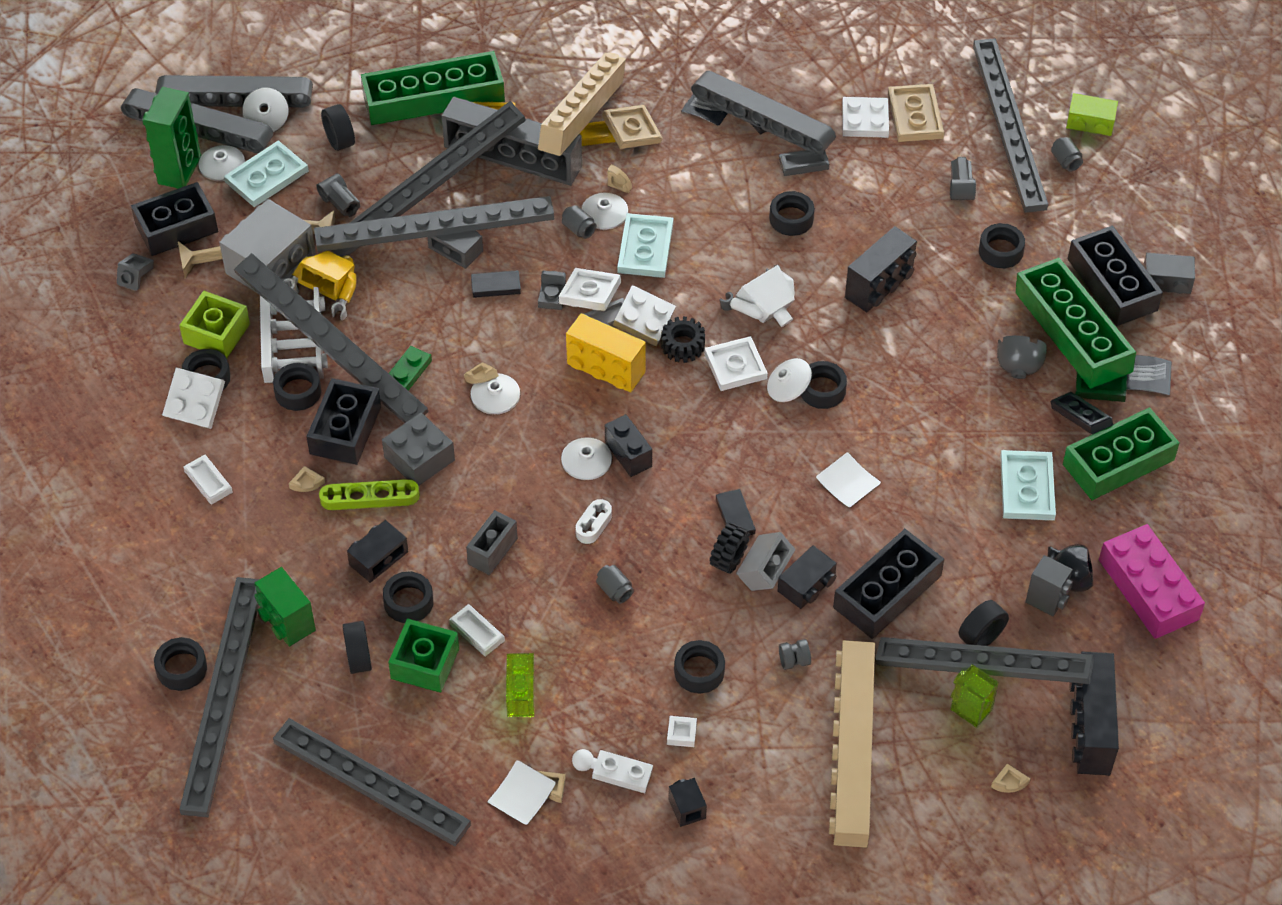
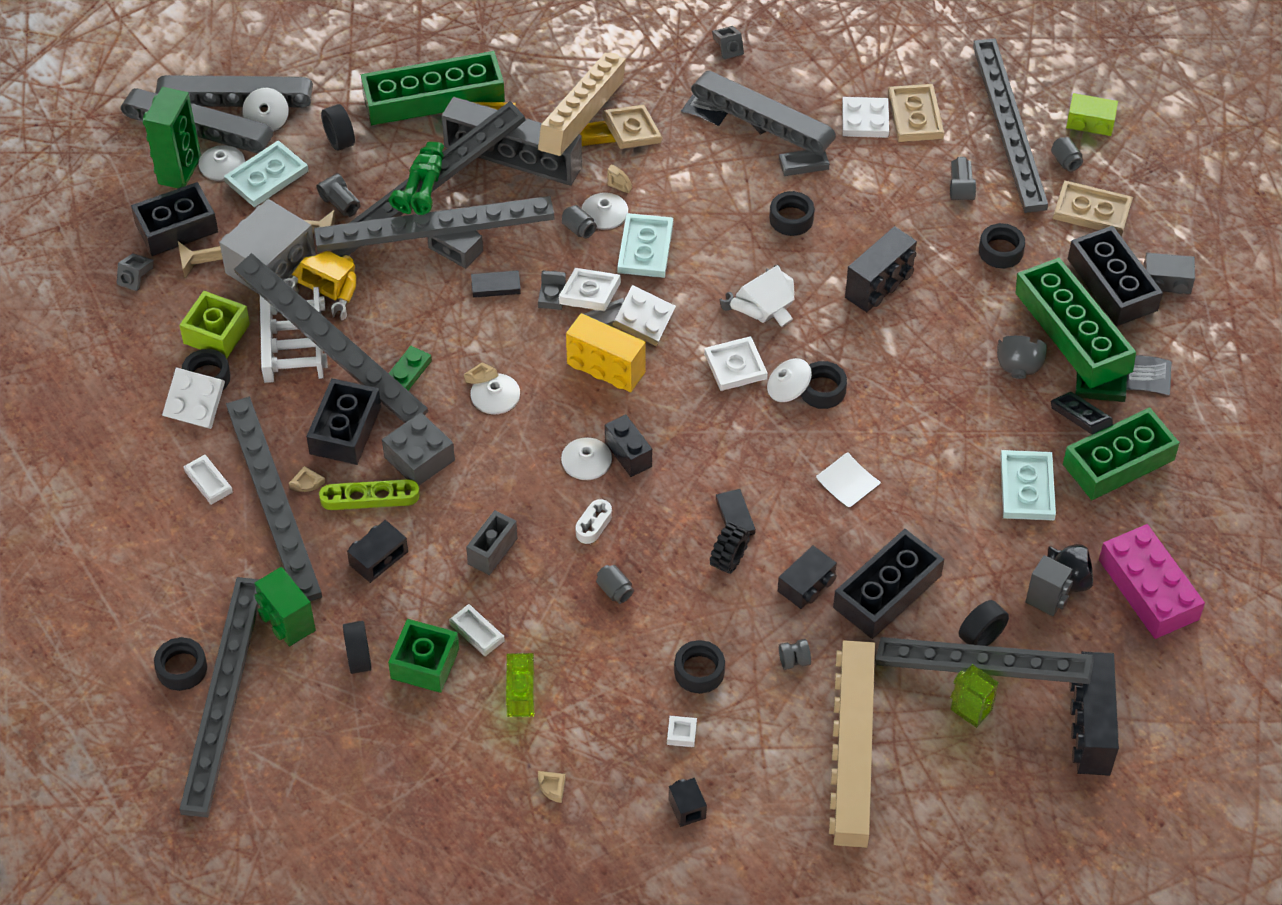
black tyre [273,363,322,411] -> none
dark grey plate [273,718,471,847] -> none
black tyre [383,571,433,623] -> none
white sticker [488,760,556,825] -> none
white plate [572,749,653,793] -> none
black tyre [661,316,705,363] -> none
light grey brick [736,532,796,591] -> none
tan tile [991,764,1030,793] -> none
none -> dark grey plate [226,396,322,601]
none -> green piece [389,142,444,215]
none -> dark grey bracket [712,26,744,59]
none -> tan tile [1053,180,1133,236]

